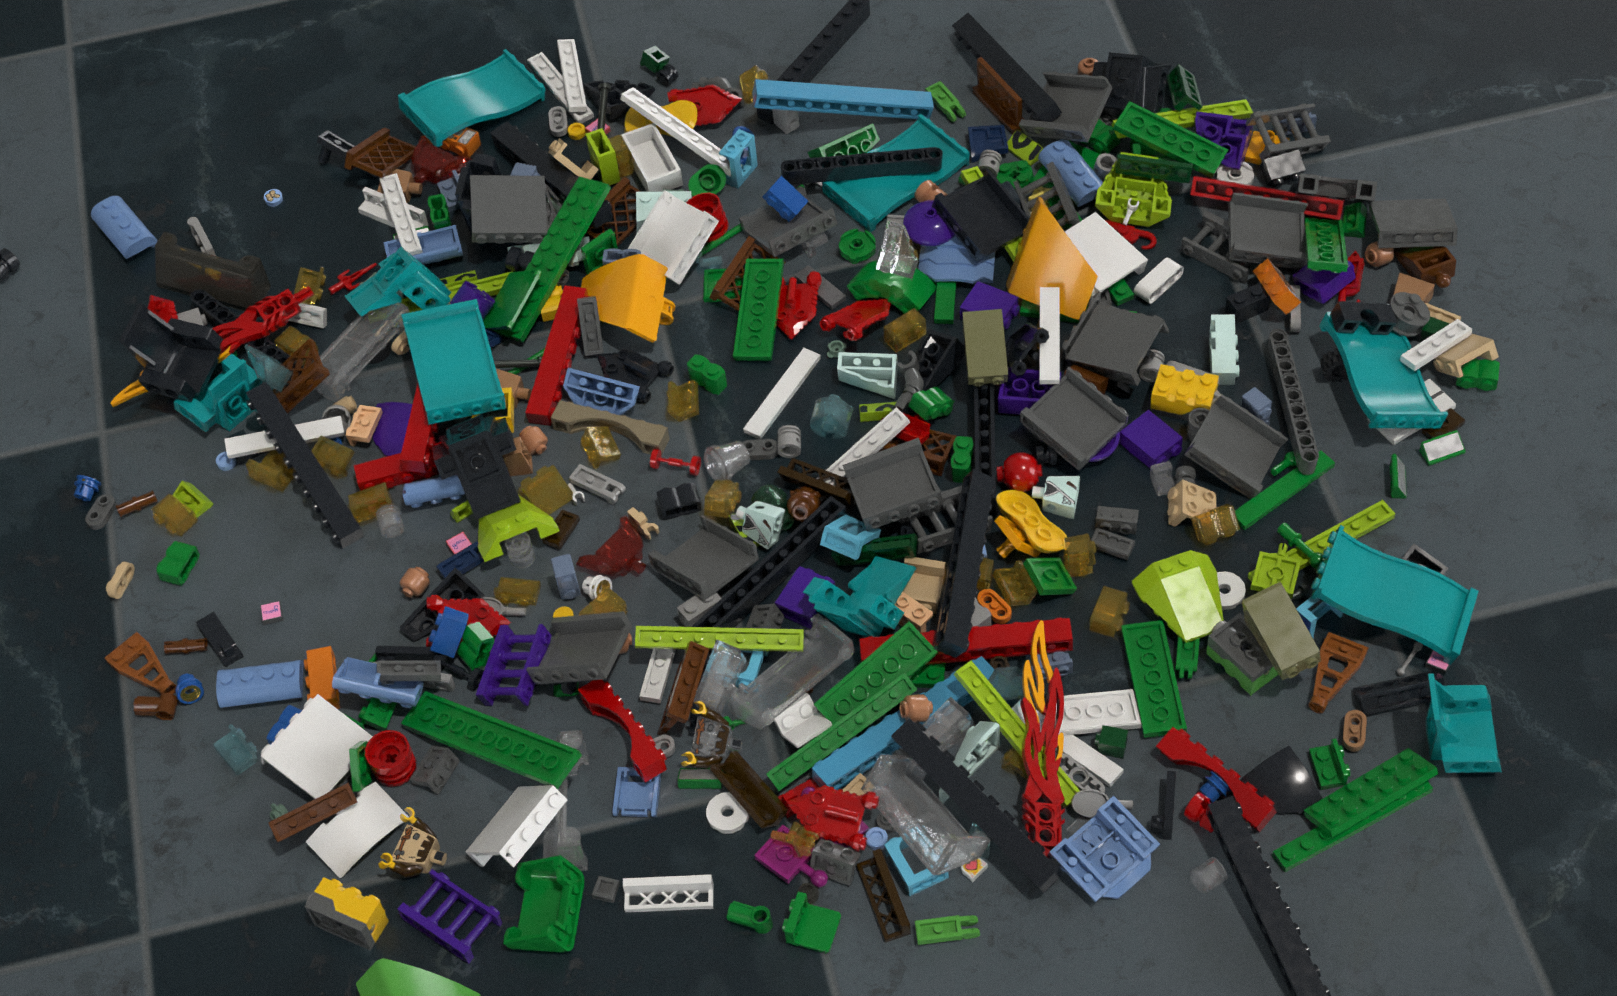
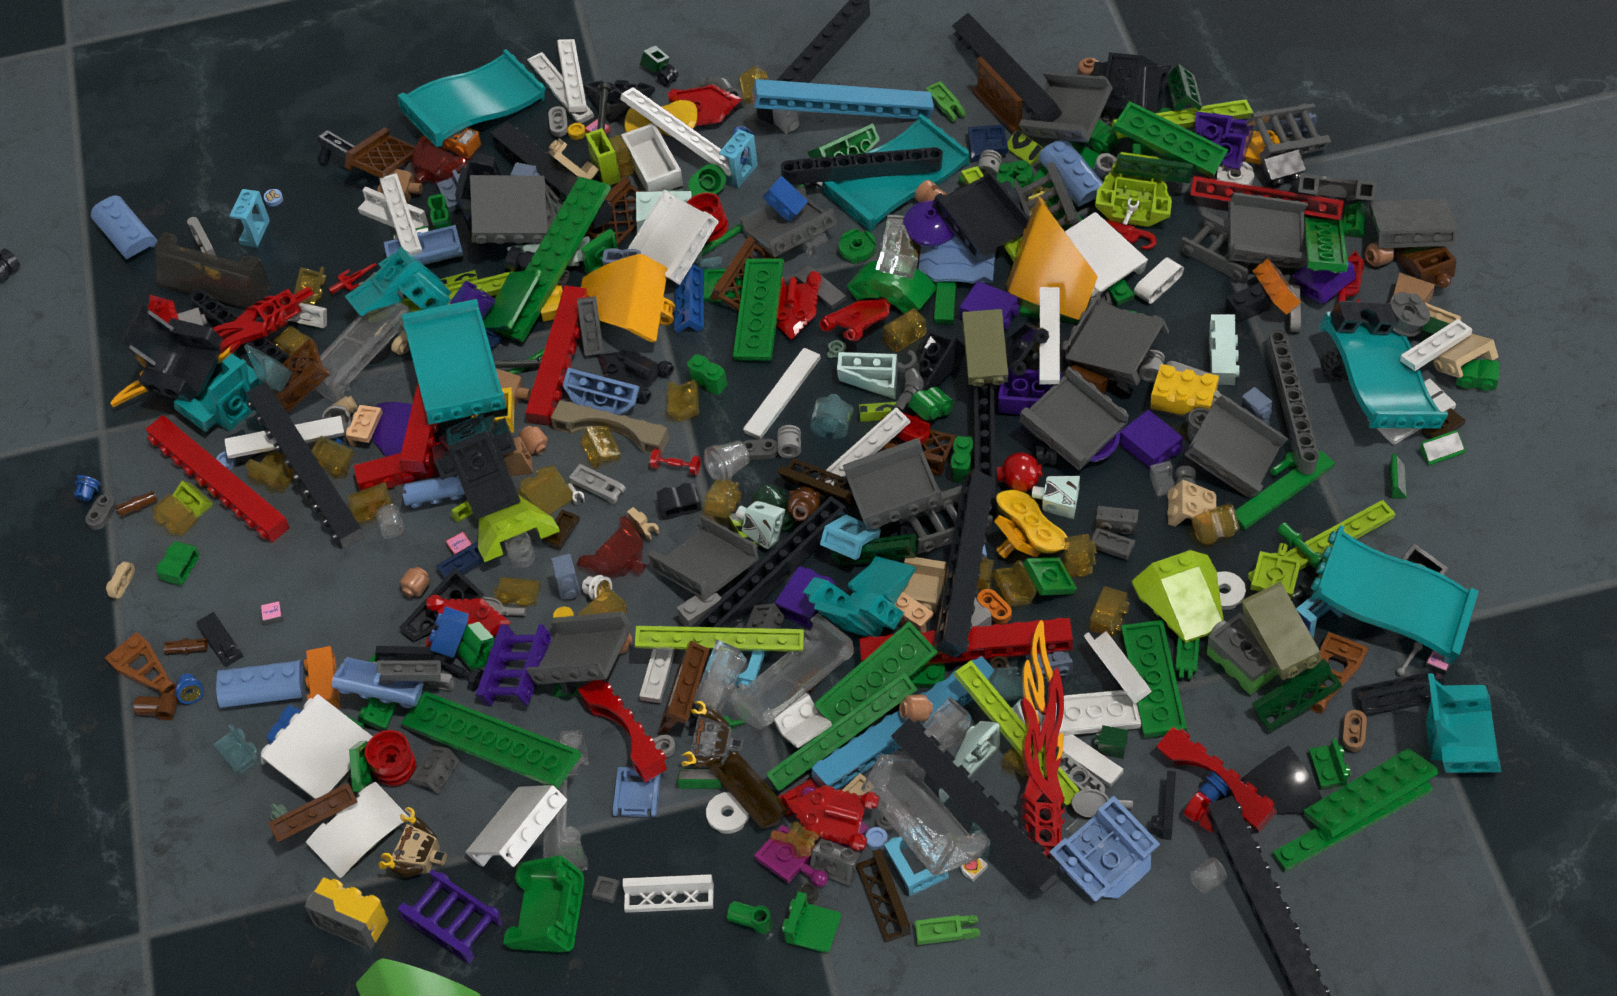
none -> red brick [145,415,290,543]
none -> medium azure panel [229,189,270,247]
none -> blue fence [674,264,704,333]
none -> white fence [1084,631,1152,704]
none -> dark green fence [1252,658,1343,732]

